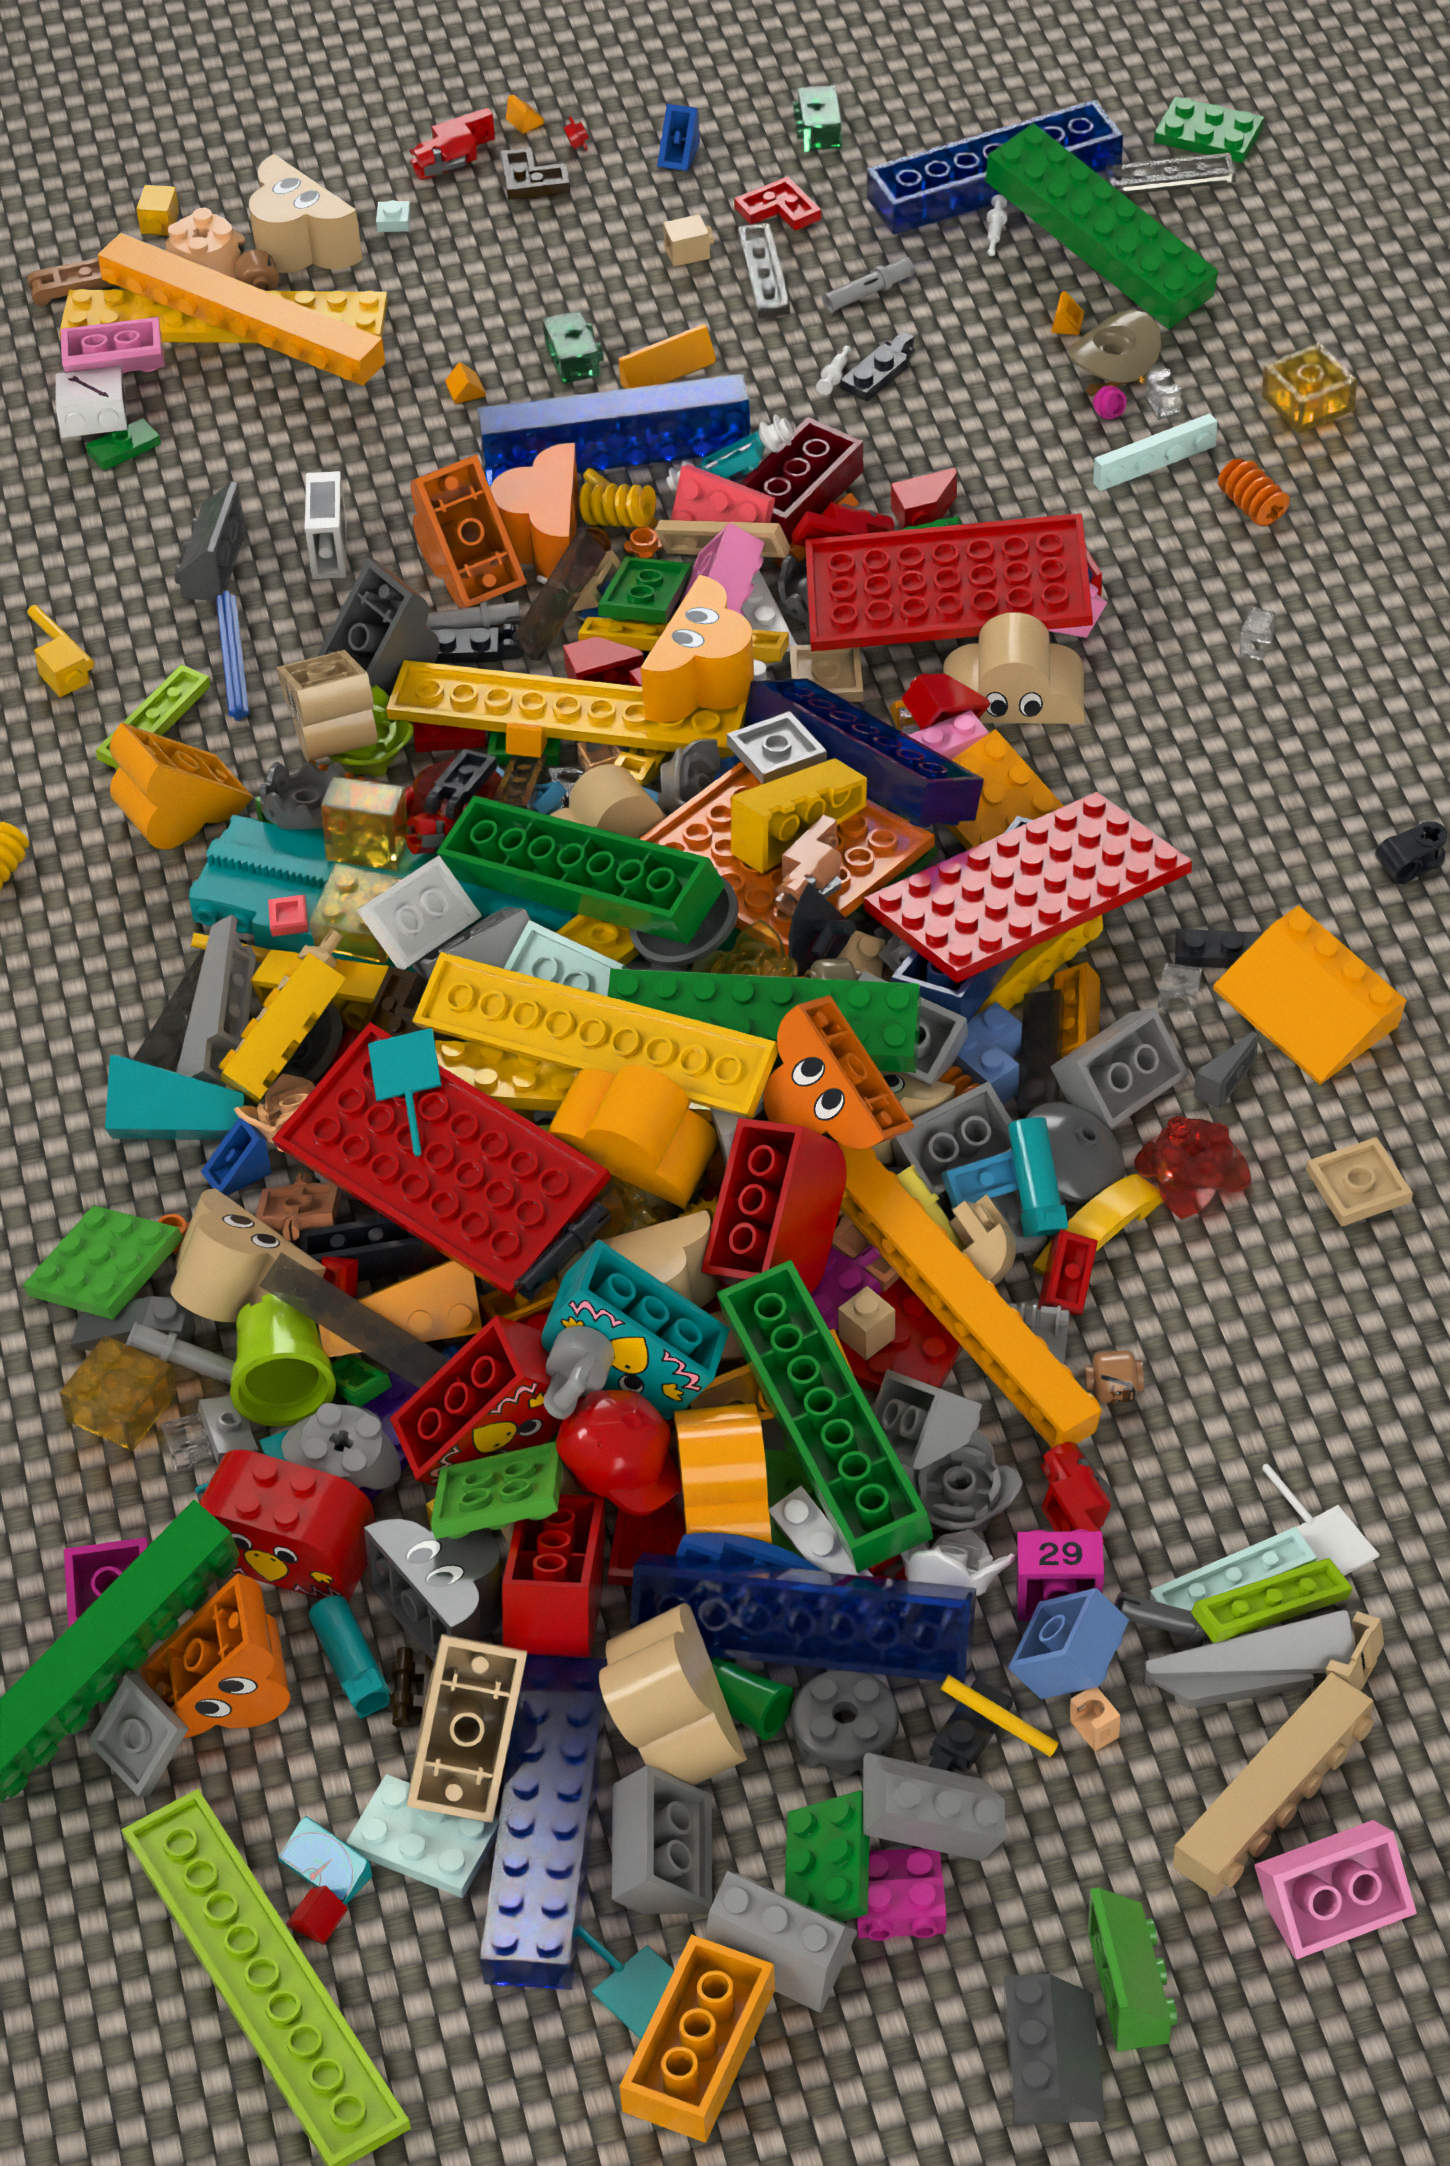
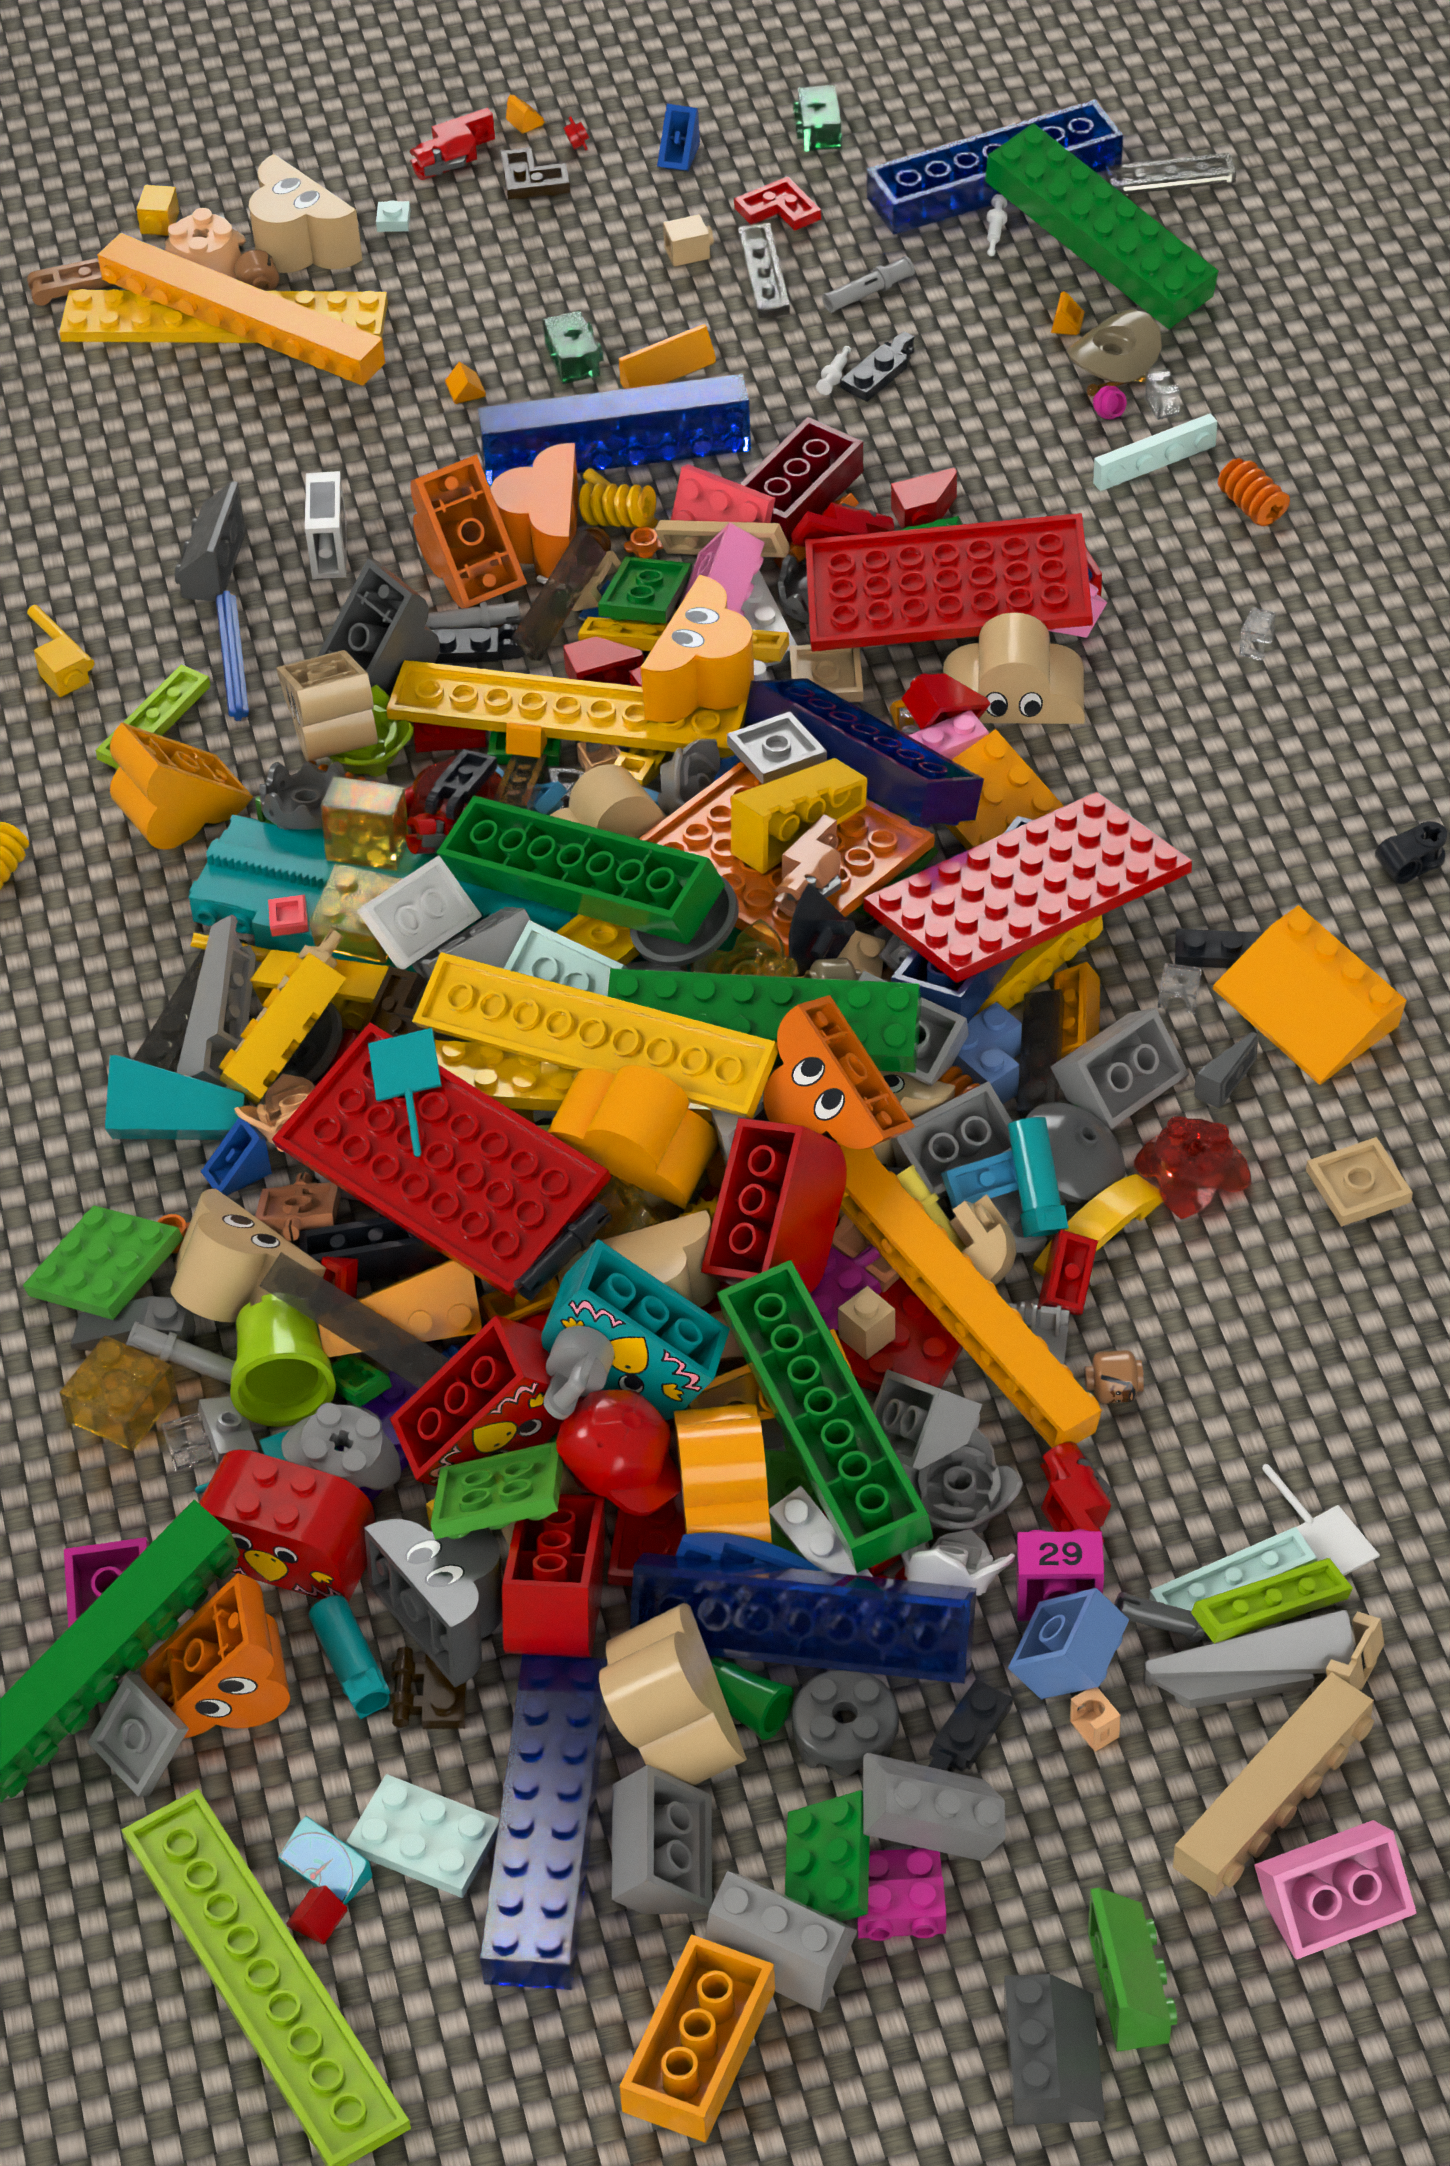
white brick [55,366,127,438] -> none
bright pink slope [61,317,165,374] -> none
green plate [86,418,161,471] -> none
tan brick [407,1634,527,1823] -> none
teal piece [562,1913,674,2040] -> none
plate [666,414,794,495] -> none
yellow bar [940,1675,1059,1757] -> none
plate [1154,96,1264,163] -> none
clear yellow brick [1262,342,1357,434] -> none

